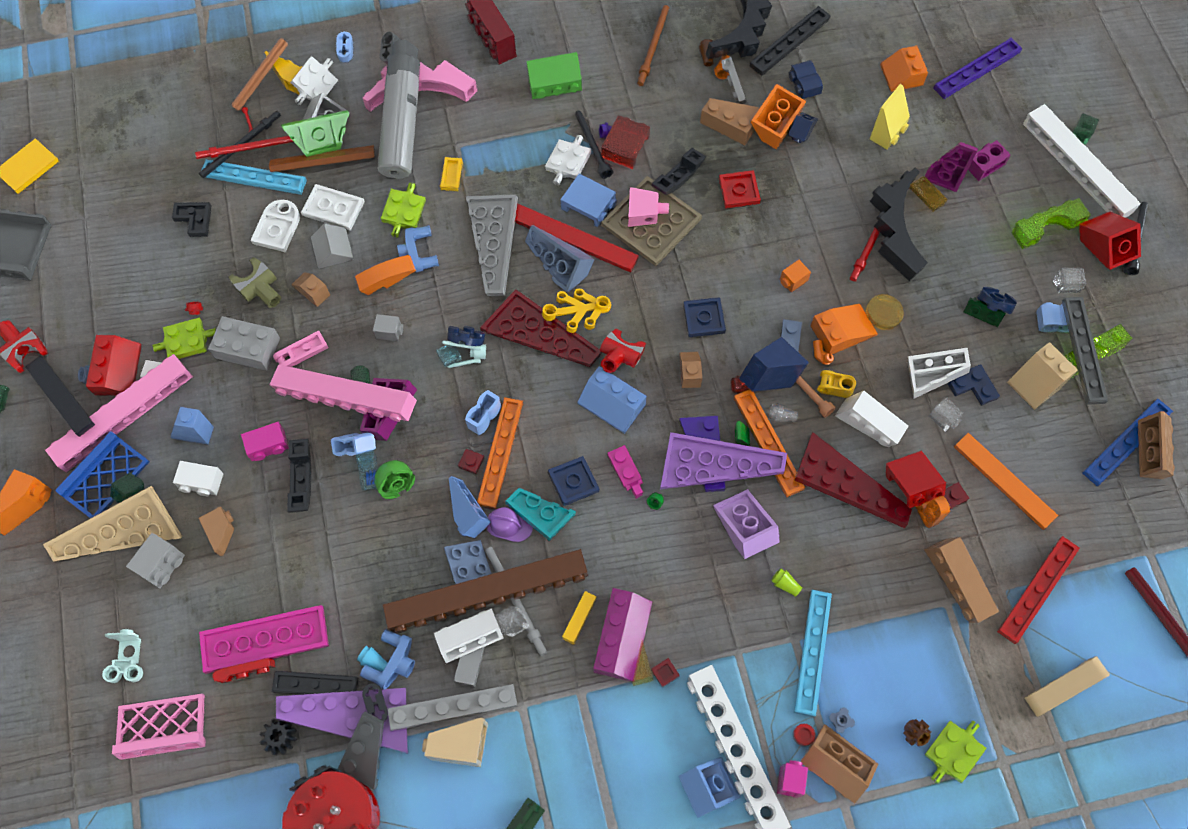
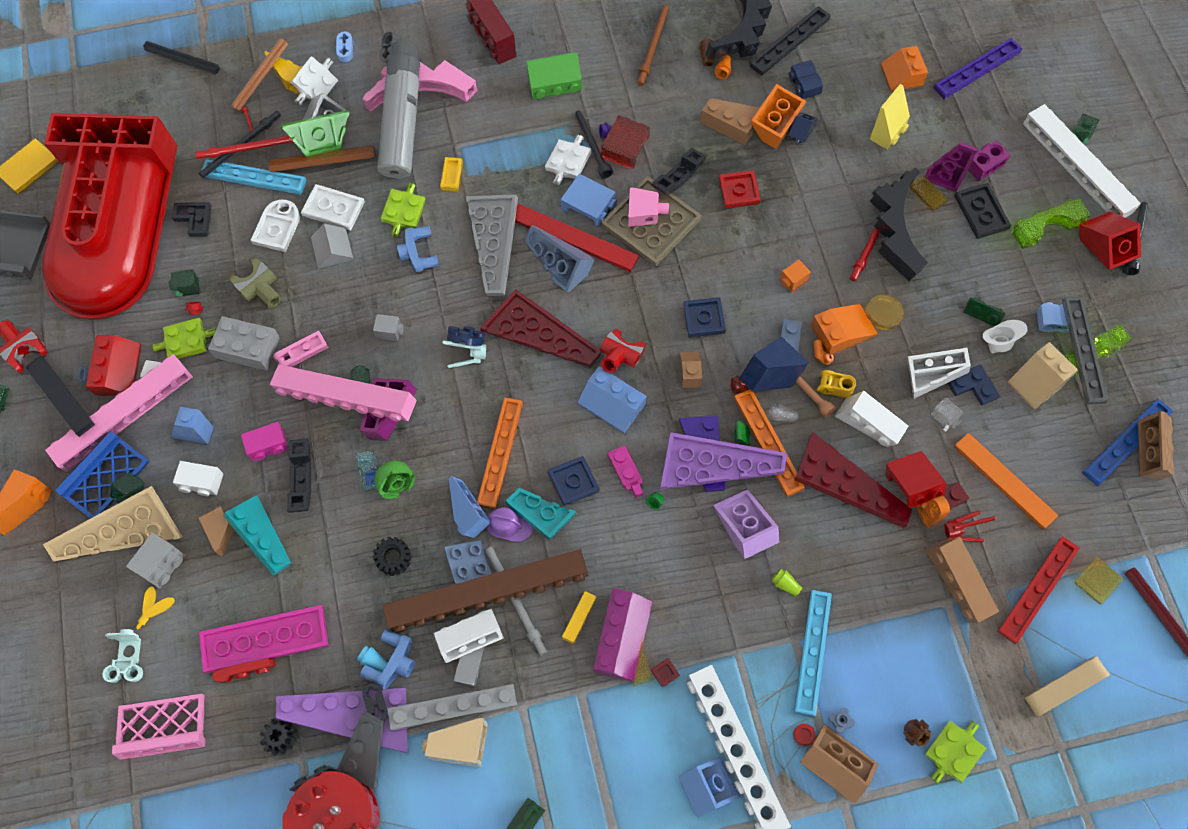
black tile [271,671,359,695] -> none
medium nougat slope [291,272,330,307] -> none
light blue brick [331,432,376,456] -> none
orange slope [355,255,416,295] -> none
clear light blue plate [436,345,462,367] -> none
dark red plate [458,449,484,474] -> none
light blue brick [465,390,501,435] -> none
clear brick [495,606,529,637] -> none
yellow plant [542,288,611,333] -> none
light grey hinge [721,57,747,105] -> none
dark pink brick [777,760,808,798] -> none
dark blue plate [977,287,1017,314] -> none
clear brick [1054,268,1087,293] -> none
none -> red piece [42,113,178,320]
none -> yellow piece [136,586,175,629]
none -> black axle [143,41,220,74]
none -> clear green brick [169,269,200,297]
none -> teal wing [224,495,291,576]
none -> black tyre [373,537,411,576]
none -> red plant [944,510,996,542]
none -> black tile [954,183,1011,239]
none -> white piece [983,320,1027,353]
none -> clear yellow piece [1074,557,1124,605]

